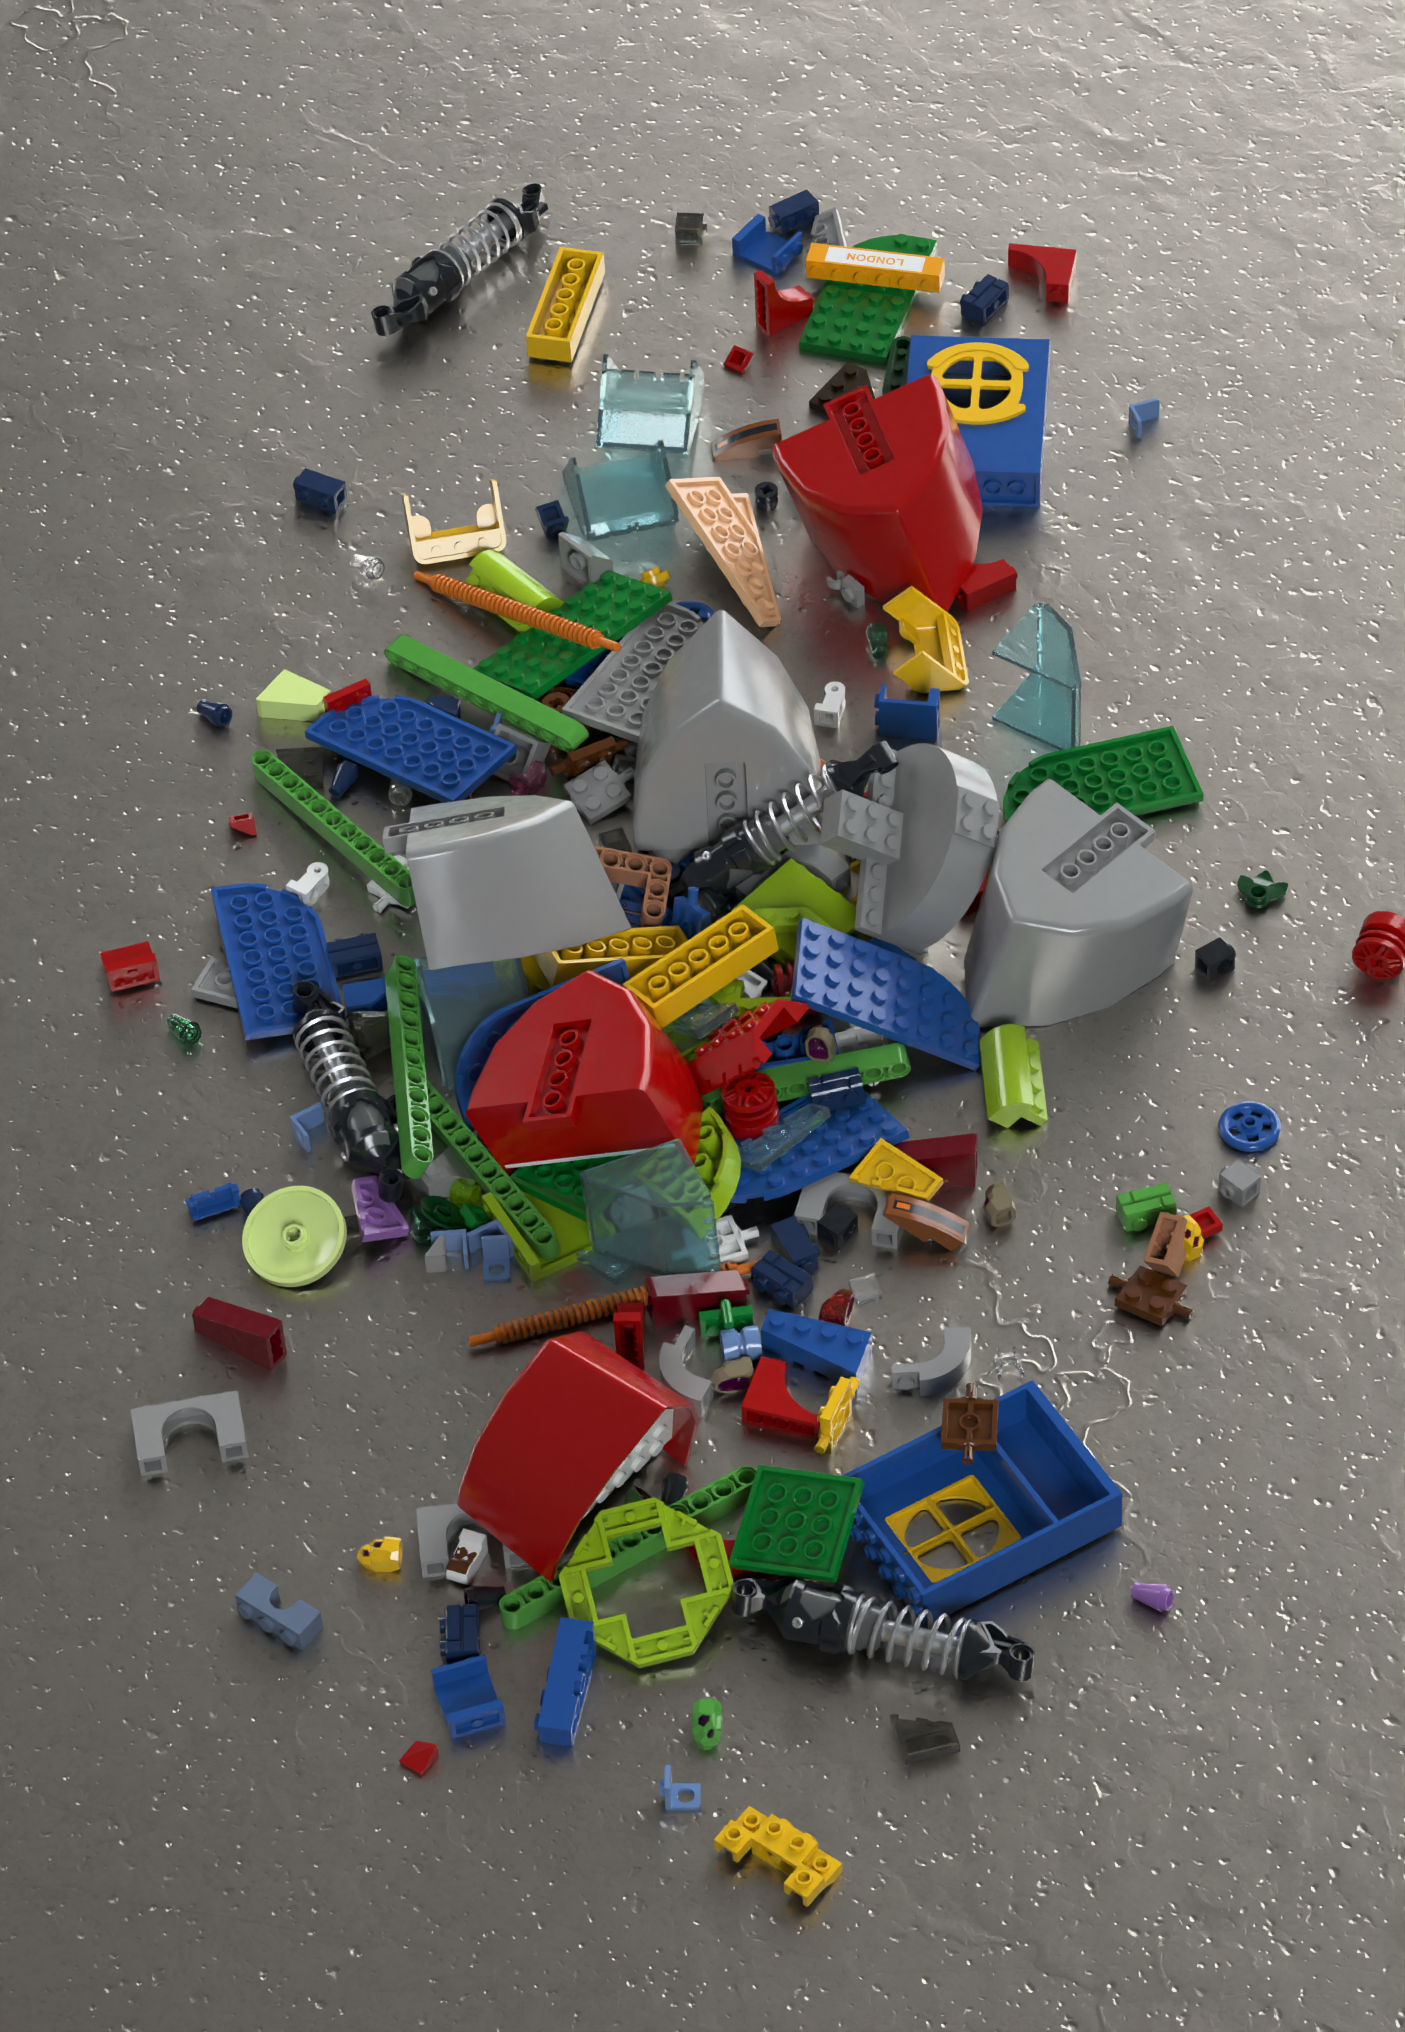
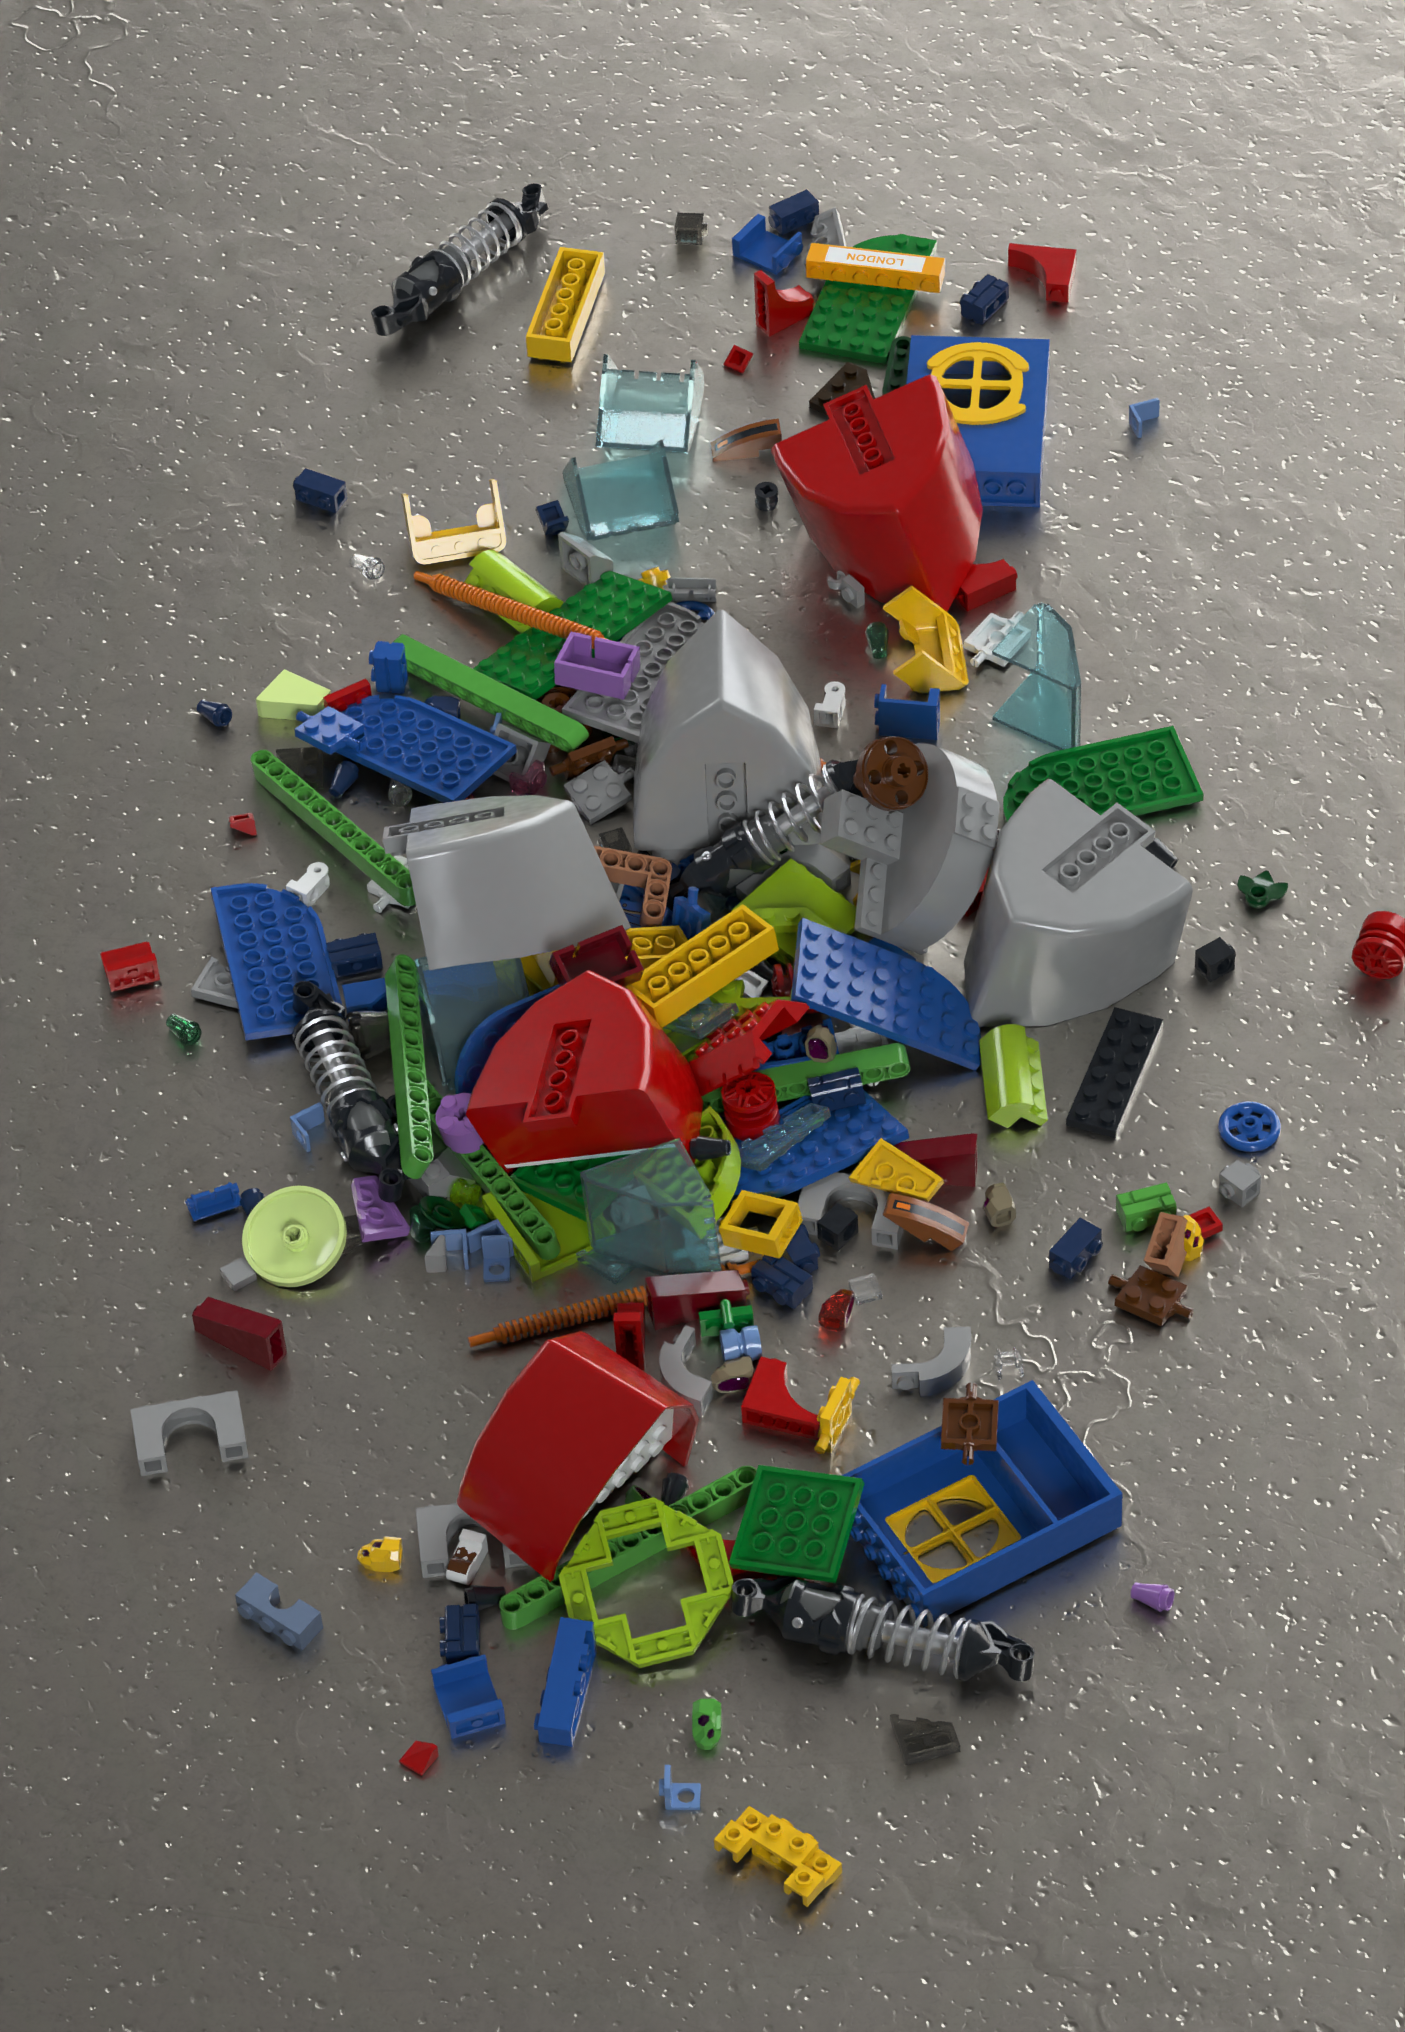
light nougat wing [665,477,781,627] -> none
blue wedge [761,1309,872,1393] -> none
none -> light grey tile [220,1256,257,1292]
none -> blue plate [295,706,364,755]
none -> blue brick [369,641,408,694]
none -> medium lavender brick [435,1093,484,1154]
none -> dark red piece [549,925,644,987]
none -> medium lavender piece [554,632,640,700]
none -> light grey hinge [667,578,716,602]
none -> black cone [690,1135,731,1162]
none -> yellow window [719,1190,803,1259]
none -> reddish brown piece [853,736,928,811]
none -> white plate [964,611,1031,667]
none -> dark blue brick [1049,1217,1103,1280]
none -> black plate [1066,1007,1163,1138]
none -> black cone [1145,838,1179,869]

